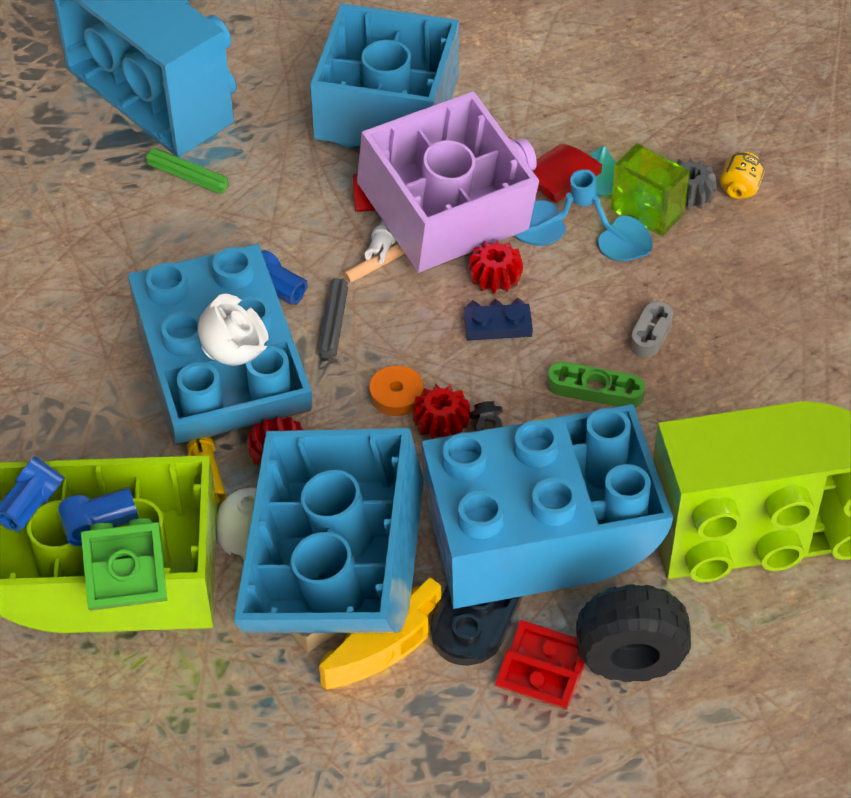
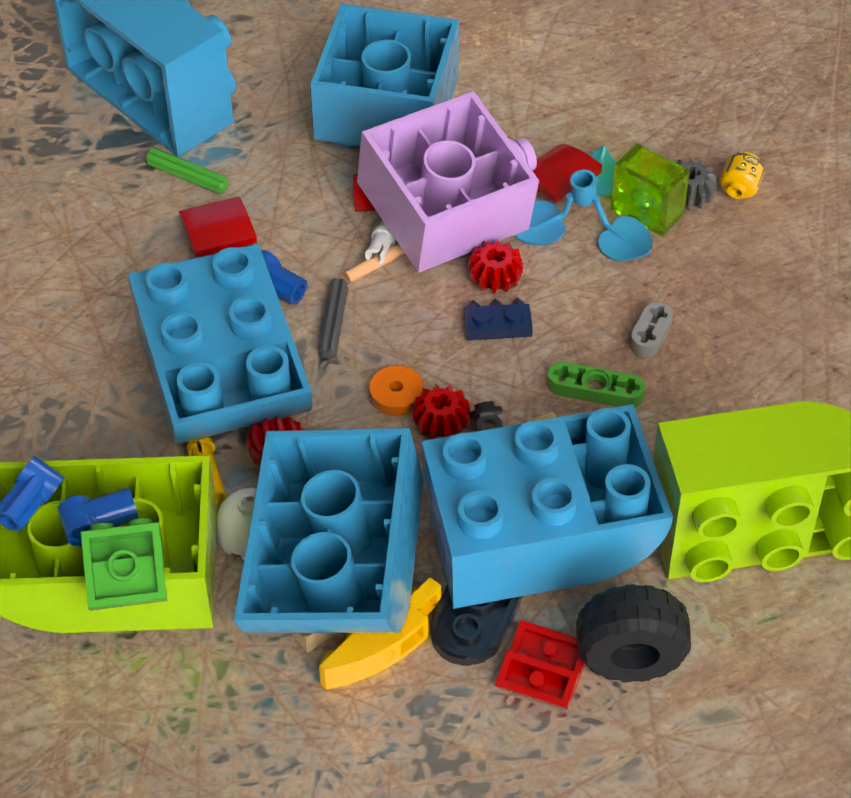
white cylinder [198,294,269,366] -> none
none -> red slope [179,196,258,258]

